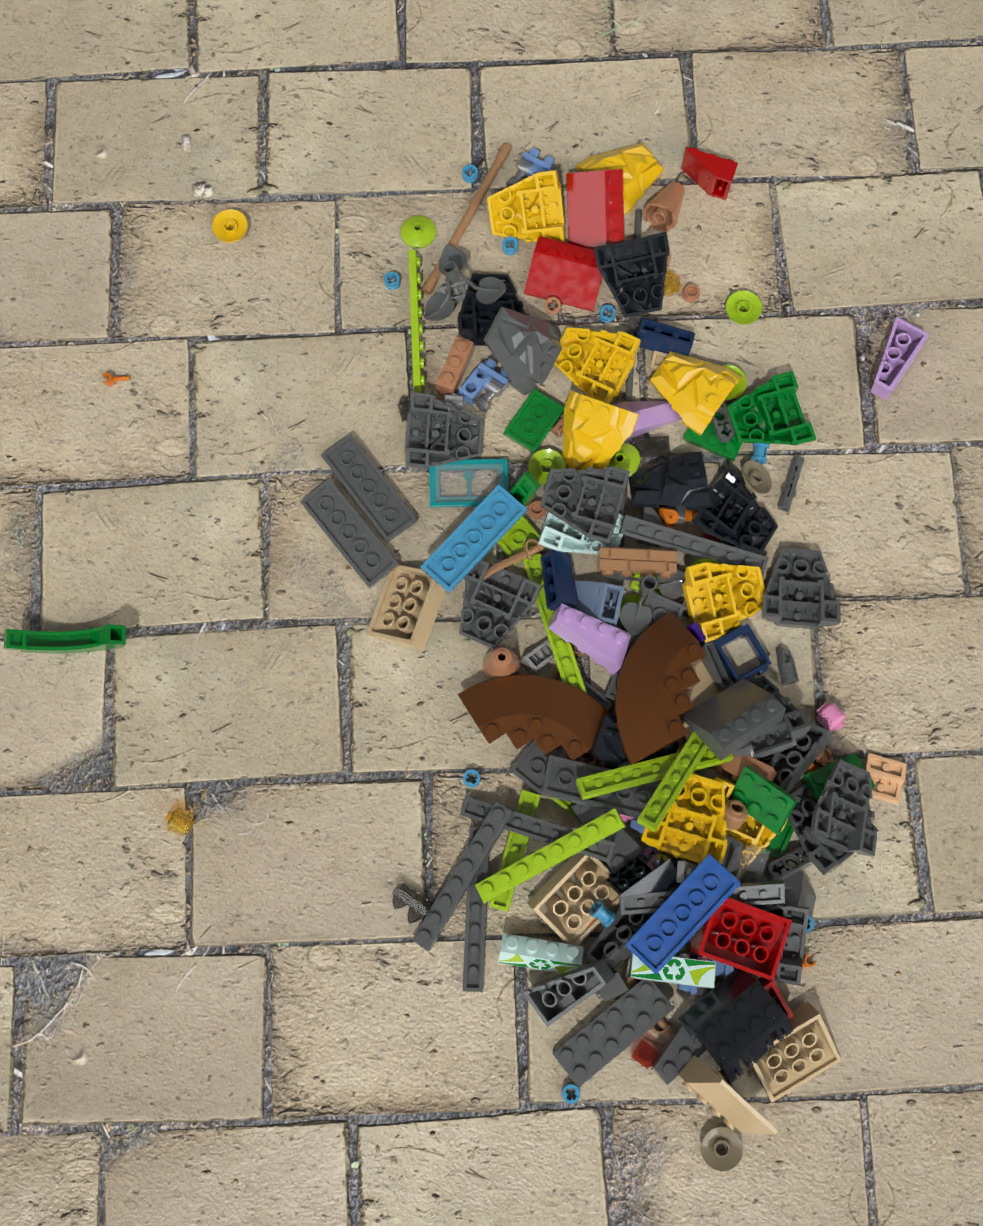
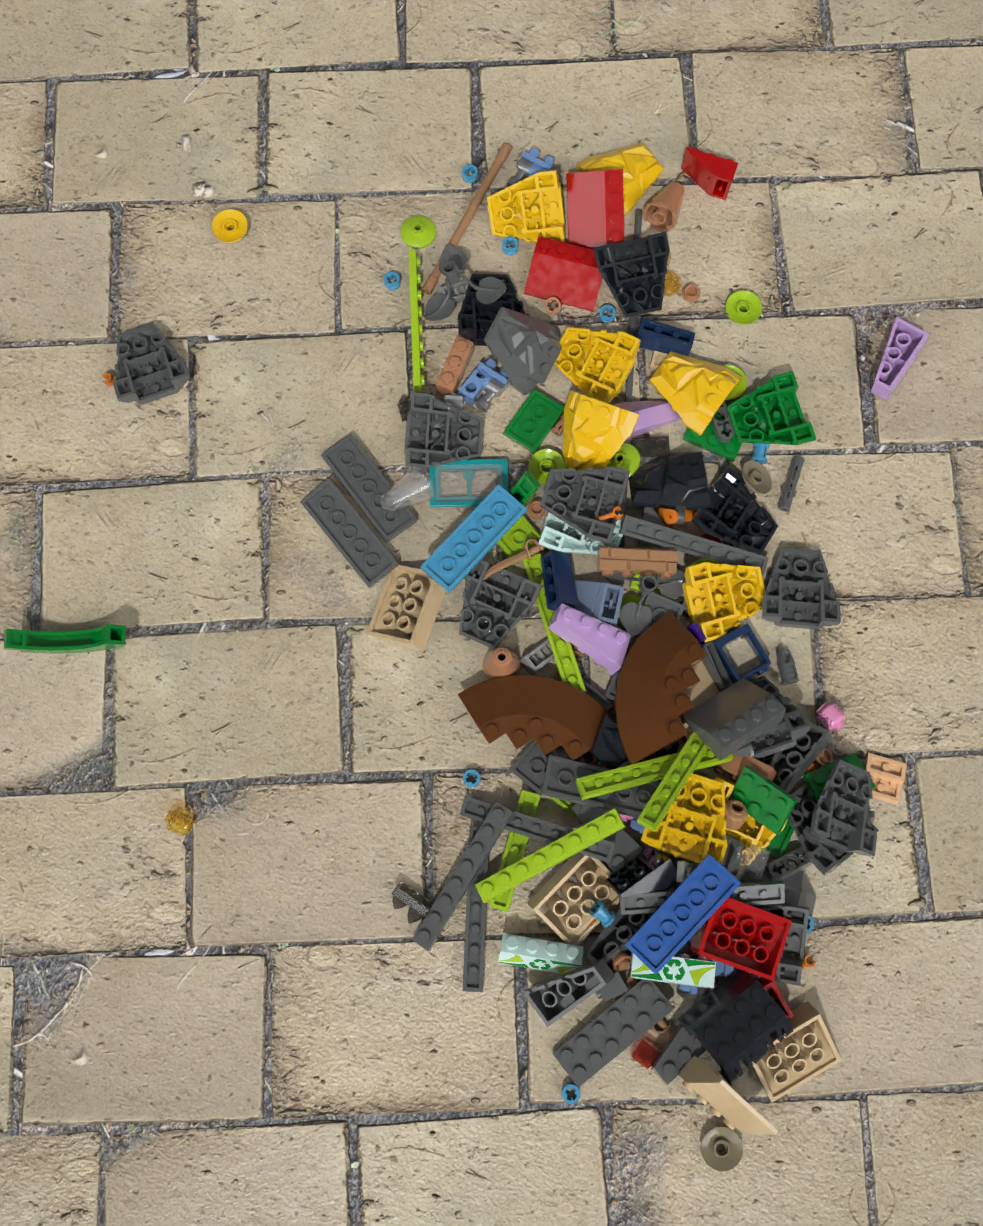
none -> dark grey wedge [113,323,190,405]
none -> clear cone [381,466,434,512]
none -> orange hand [598,506,624,521]
none -> nougat plate [611,952,631,971]

